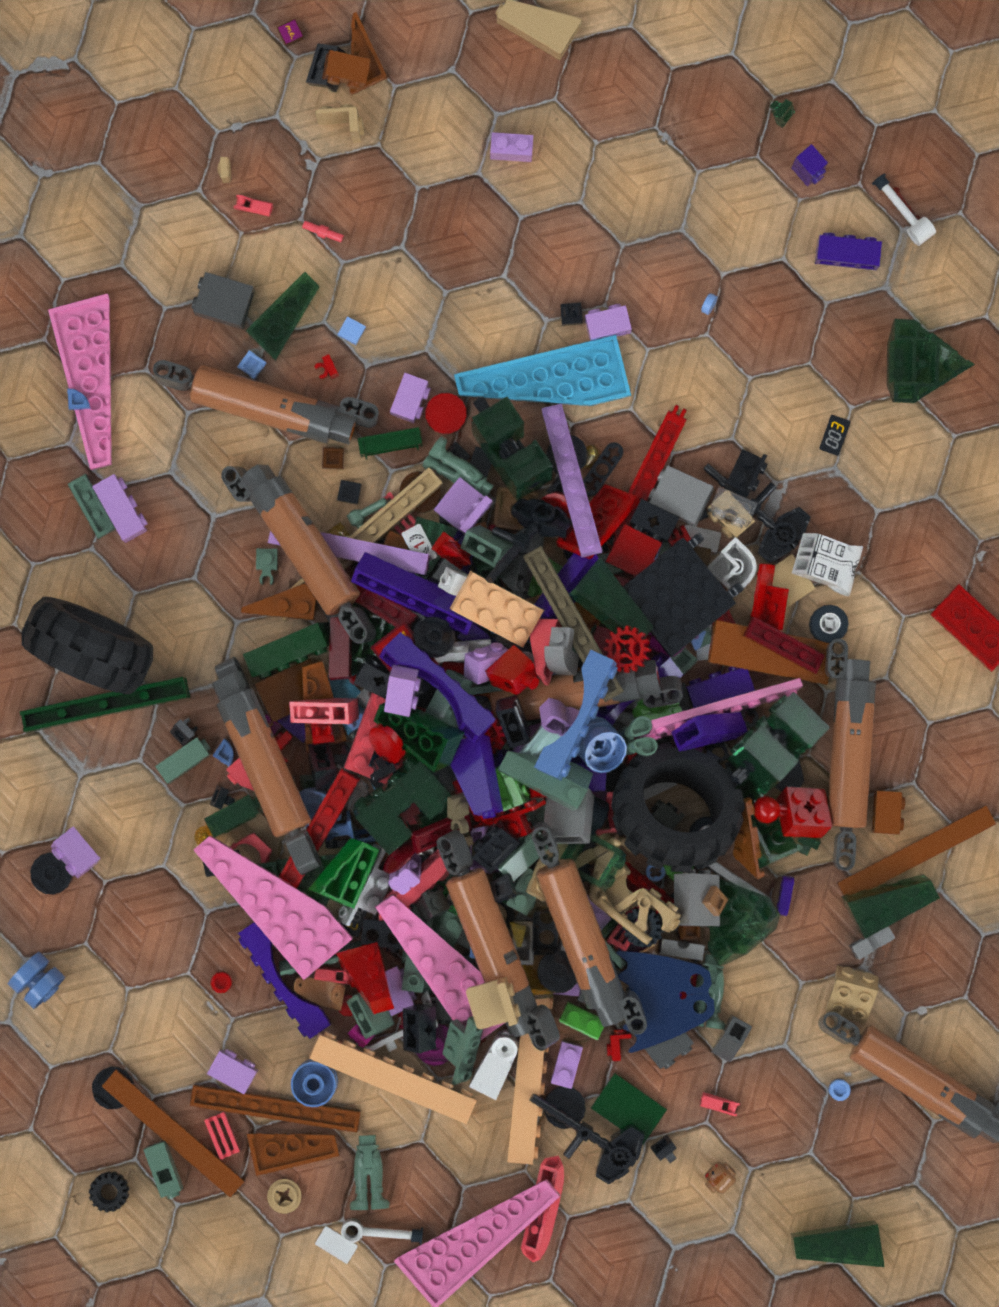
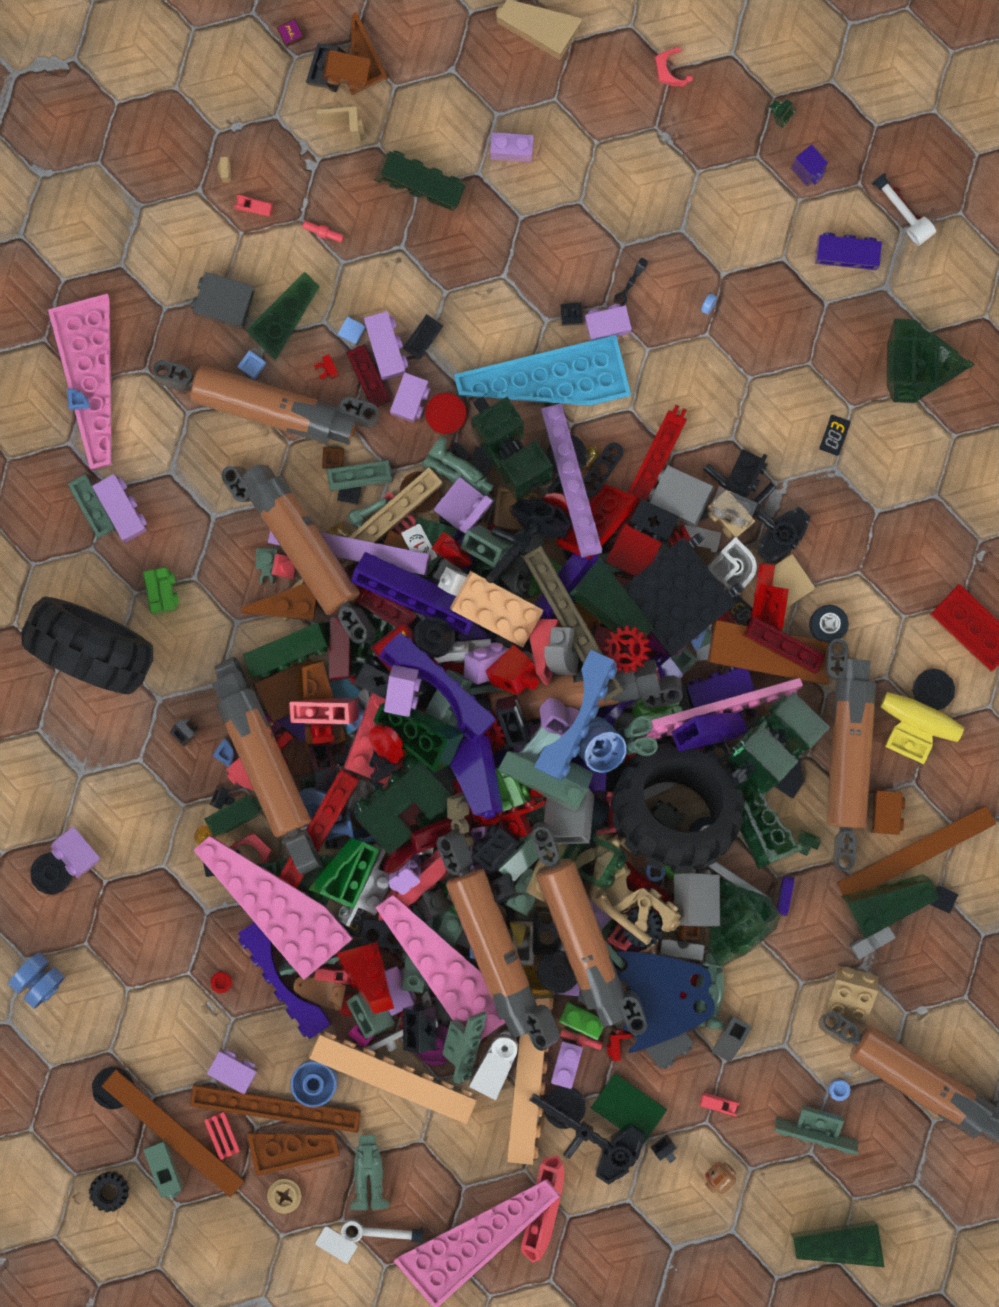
dark green tile [19,677,191,733] -> none
sand green brick [155,737,211,784] -> none
dark green container [357,427,423,460] -> none
tan bracket [466,977,521,1029] -> none
medium nougat tile [702,886,728,916] -> none
dark orange wing [733,797,765,880] -> none
red brick [753,787,832,838] -> none
white piece [792,533,863,596] -> none
none -> bright green brick [143,567,180,615]
none -> coral plate [271,554,295,579]
none -> sand green tile [326,460,392,491]
none -> dark red tile [346,344,391,408]
none -> lavender brick [364,311,408,381]
none -> clear green wedge [373,150,466,211]
none -> black tile [403,314,443,360]
none -> coral bar [560,1029,603,1050]
none -> black piece [613,258,648,306]
none -> coral helmet [654,47,693,87]
none -> black sticker [729,595,753,626]
none -> sand green bracket [775,1105,858,1155]
none -> light yellow plate [880,692,964,764]
none -> black tile [912,669,955,710]
none -> black tile [929,886,958,914]

